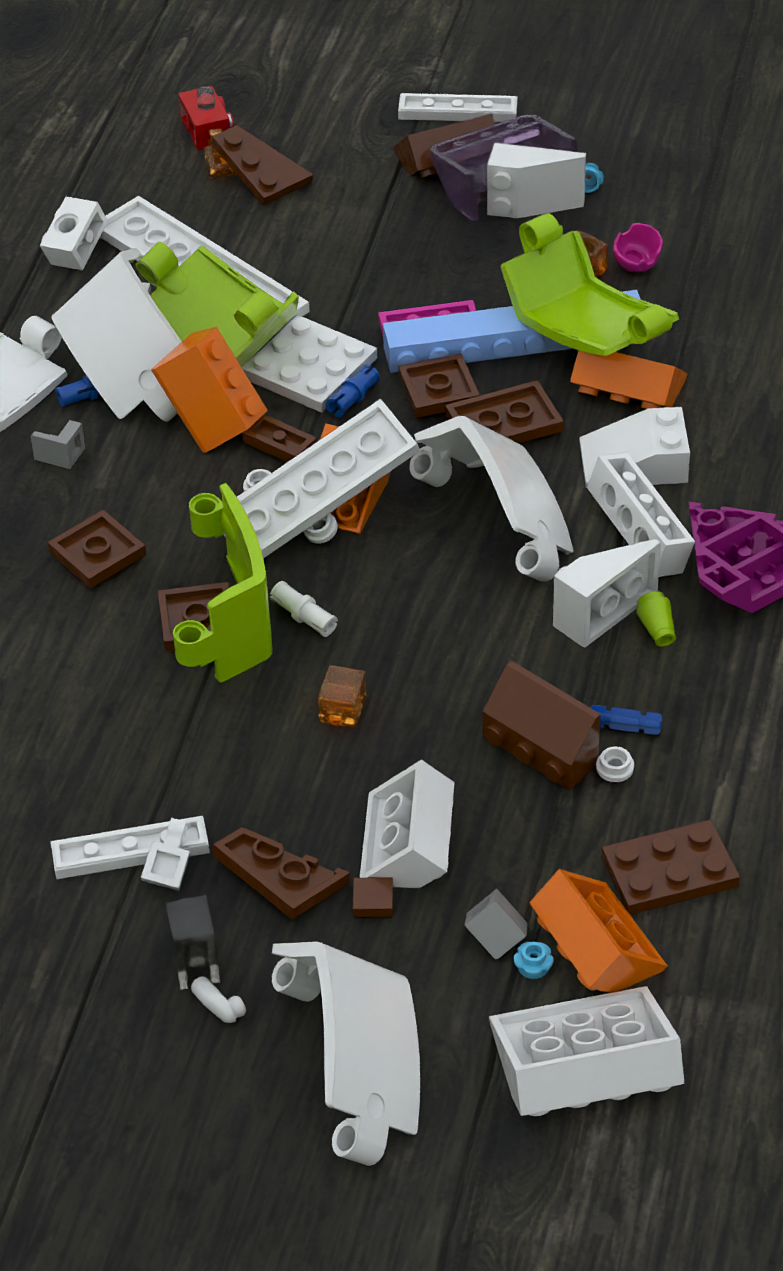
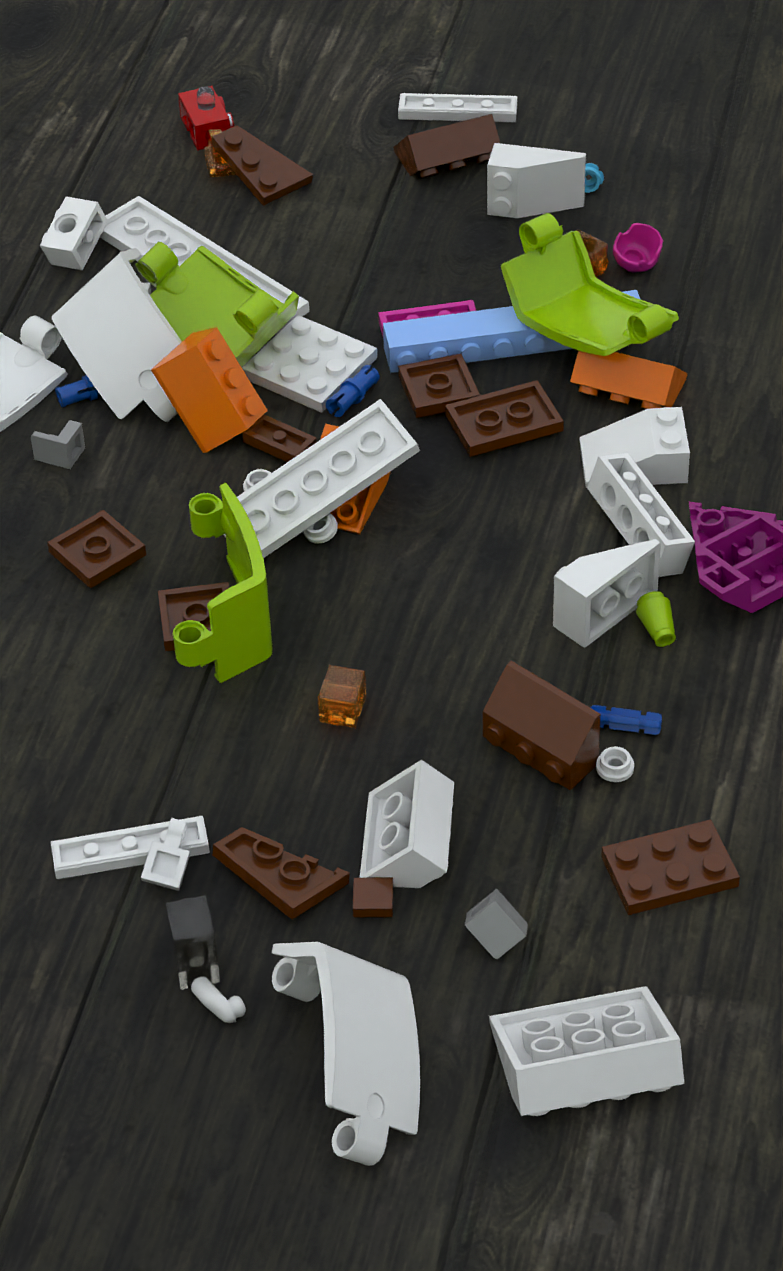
white pin [270,581,338,637] -> none
white panel [409,416,574,582] -> none
clear purple windscreen [430,115,578,221] -> none
medium azure plate [514,942,554,979] -> none
orange slope [529,869,668,993] -> none

